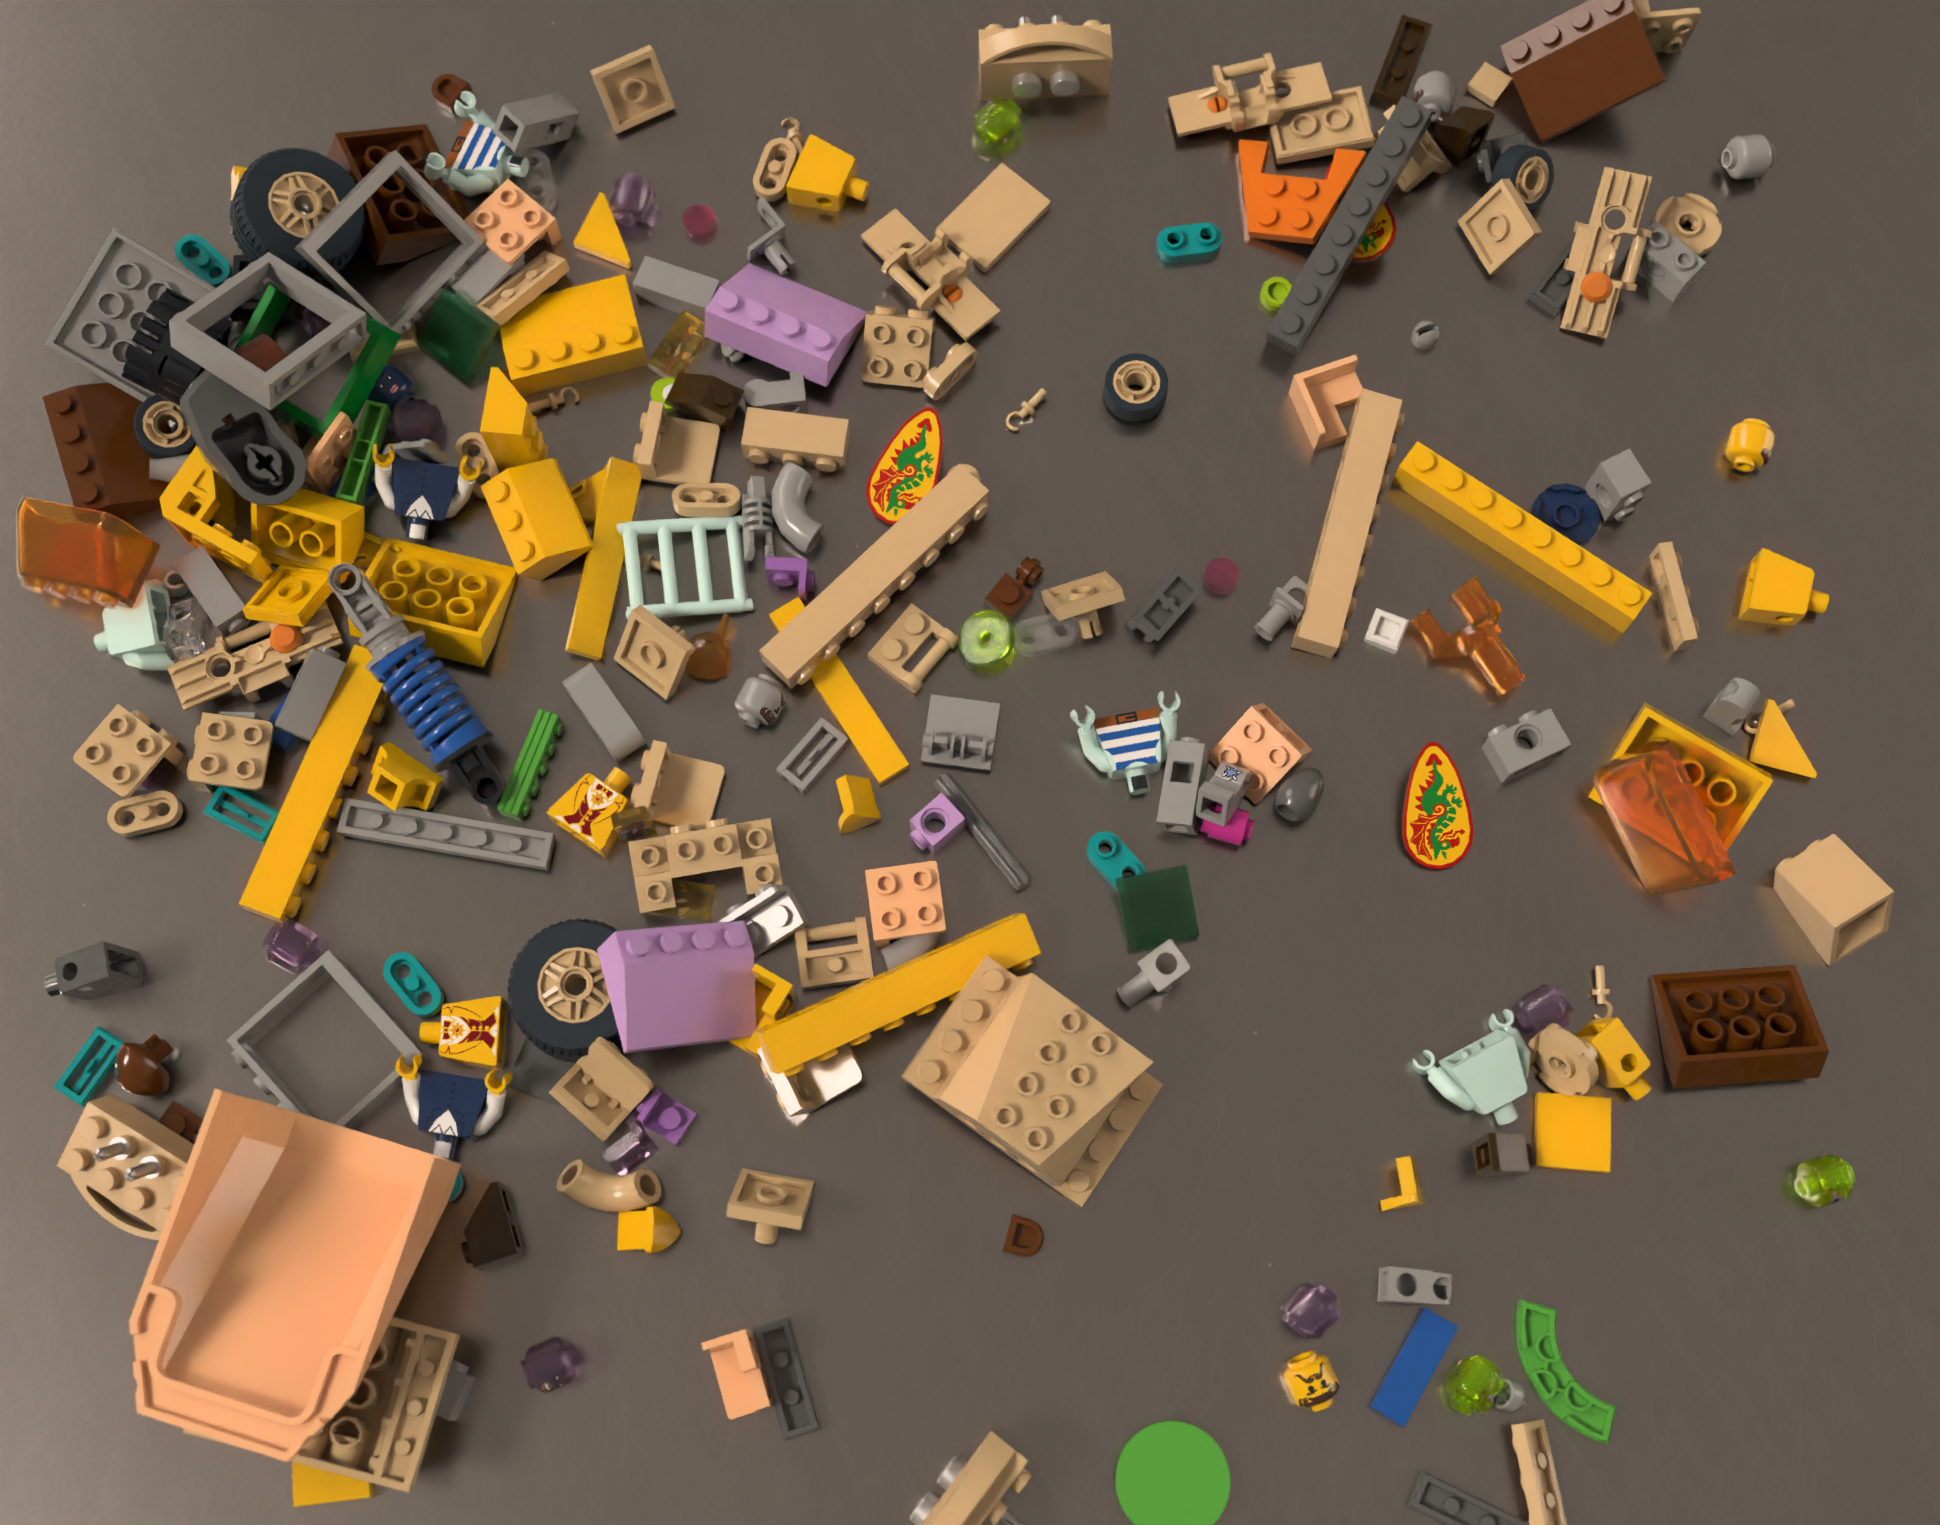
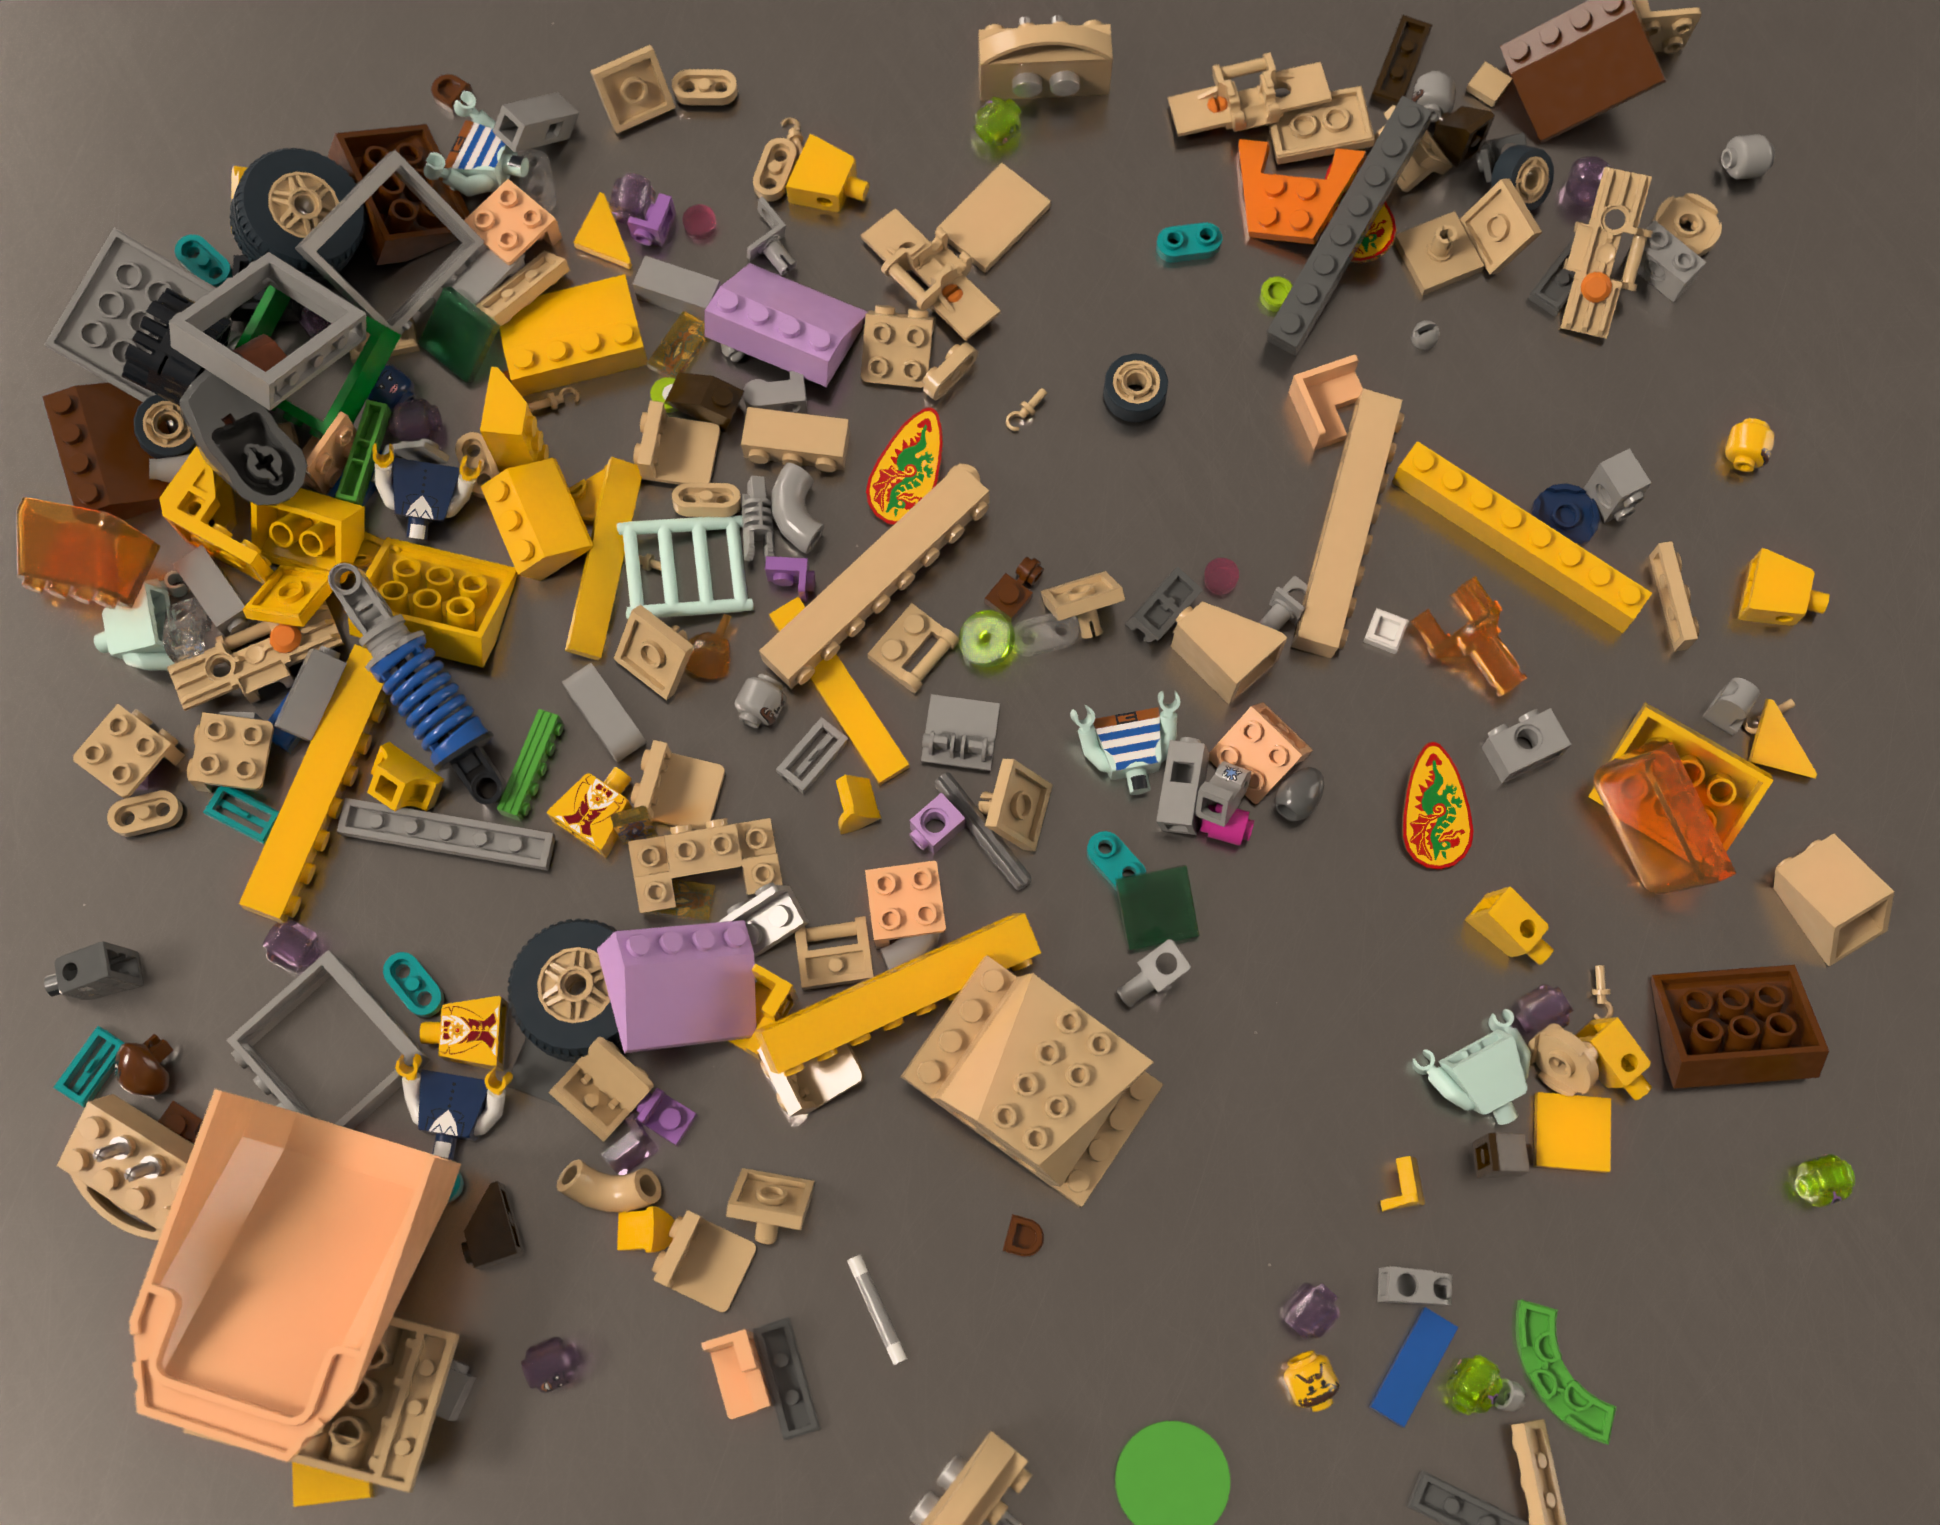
none -> medium lavender bracket [627,193,676,247]
none -> tan bracket [652,1210,756,1312]
none -> tan plate [672,69,738,105]
none -> light grey bar [847,1254,907,1365]
none -> tan tile [978,759,1053,851]
none -> tan slope [1171,601,1287,705]
none -> tan tile [1393,211,1484,296]
none -> yellow torso [1465,886,1554,965]
none -> head [1565,156,1611,207]

